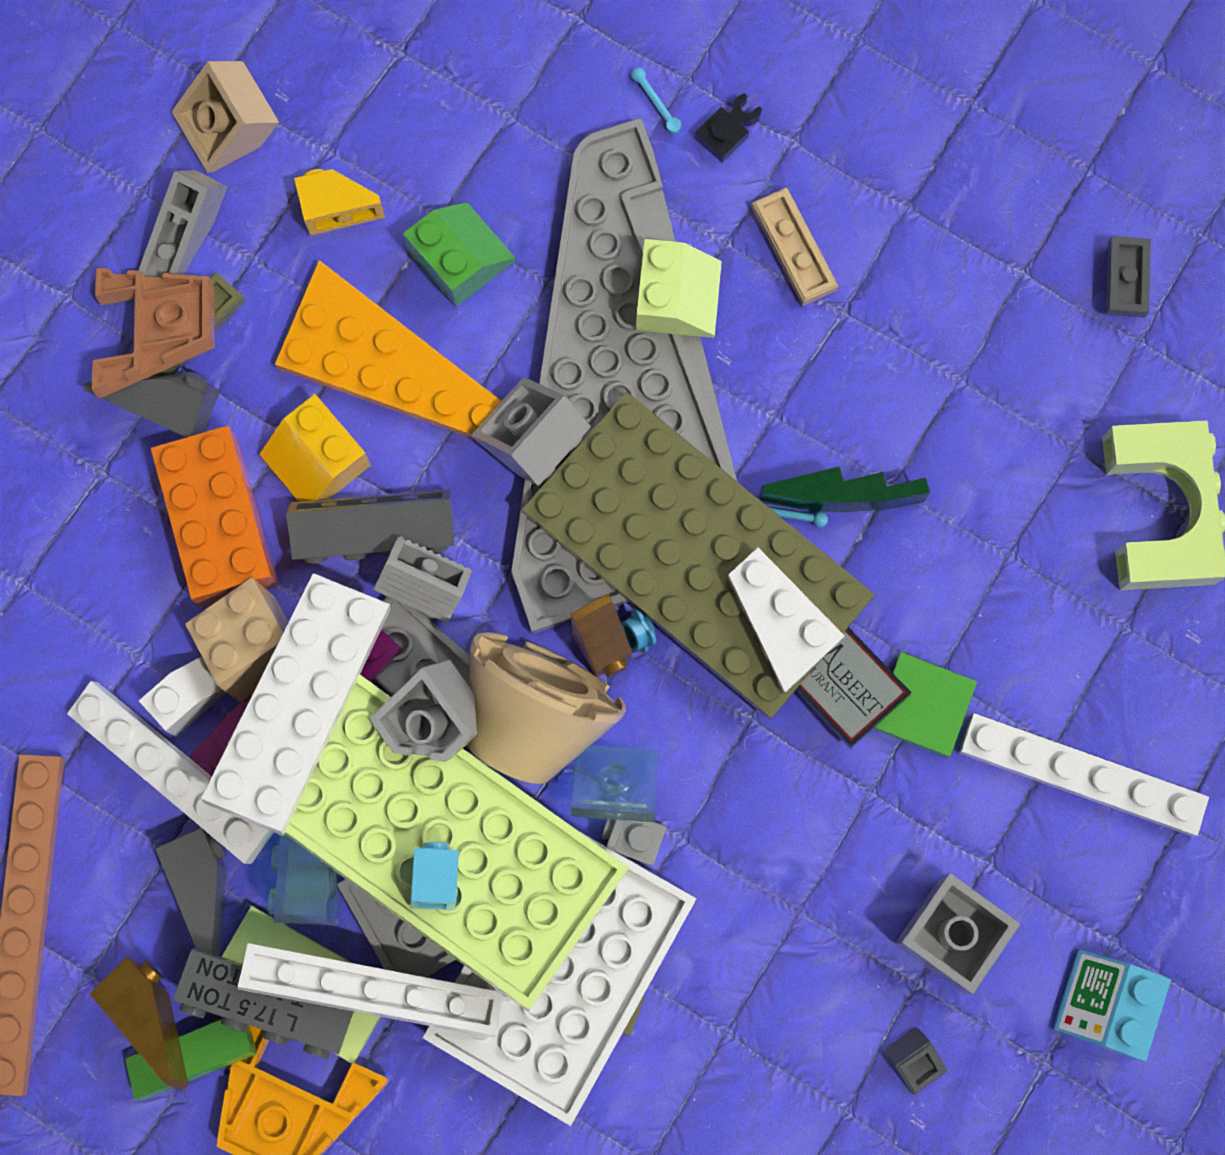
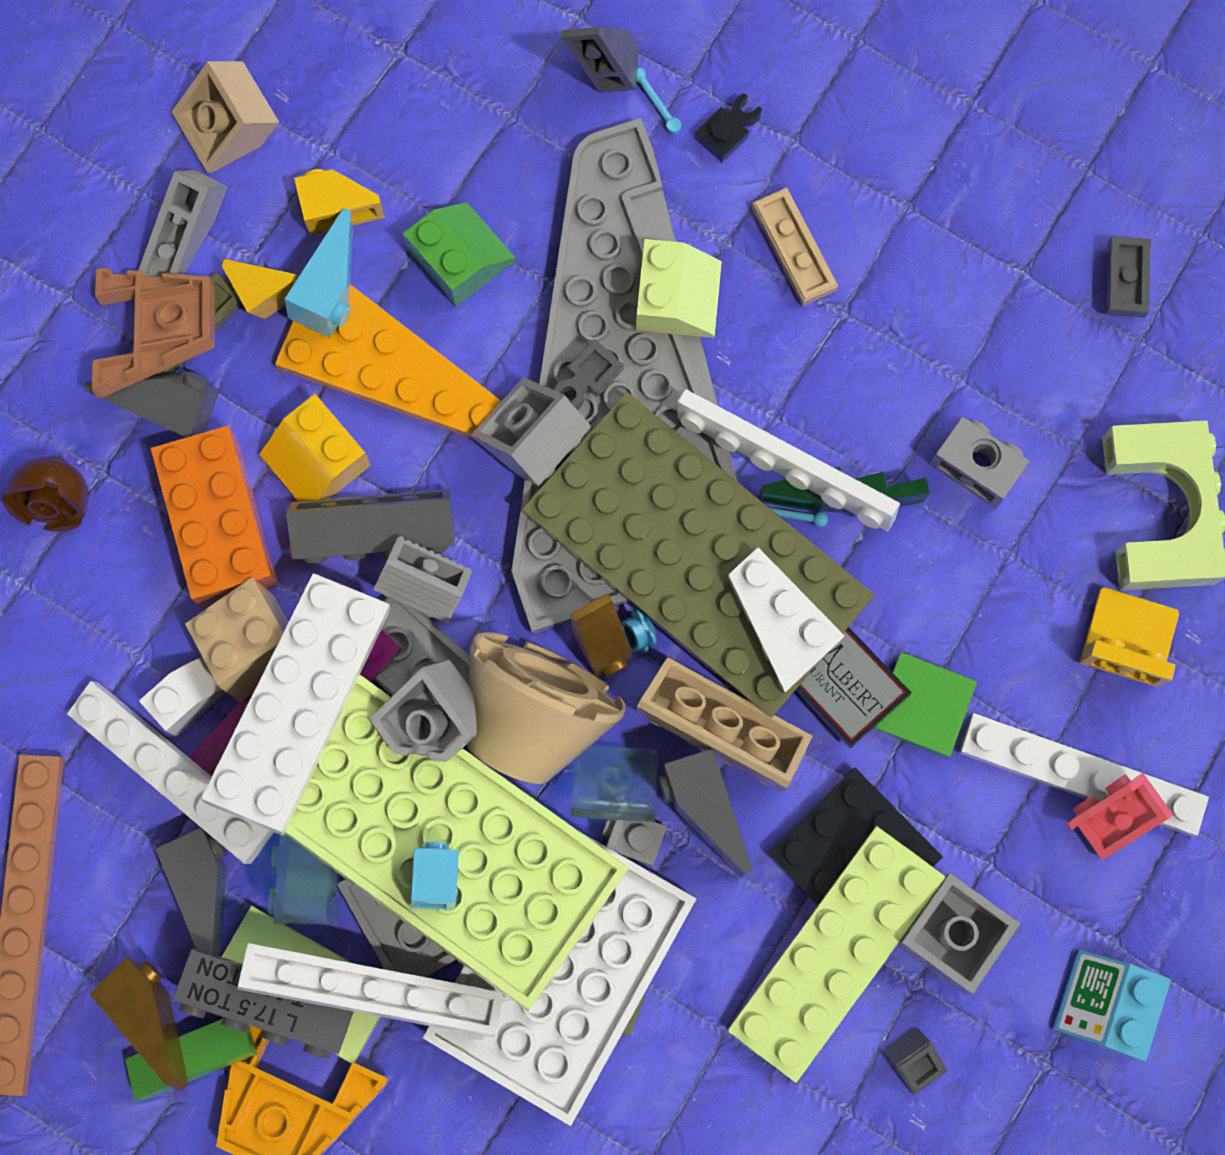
none -> reddish brown cylinder [3,456,88,532]
none -> yellow slope [222,259,299,320]
none -> medium azure slope [285,208,353,338]
none -> dark grey plate [554,339,624,410]
none -> dark grey slope [561,27,639,93]
none -> tan slope [637,657,813,793]
none -> dark grey slope [658,749,753,877]
none -> white plate [677,389,900,532]
none -> yellowish green plate [728,826,946,1083]
none -> black plate [766,767,943,906]
none -> light grey brick [930,416,1029,509]
none -> coral bracket [1066,773,1173,860]
none -> yellow bracket [1080,587,1179,688]

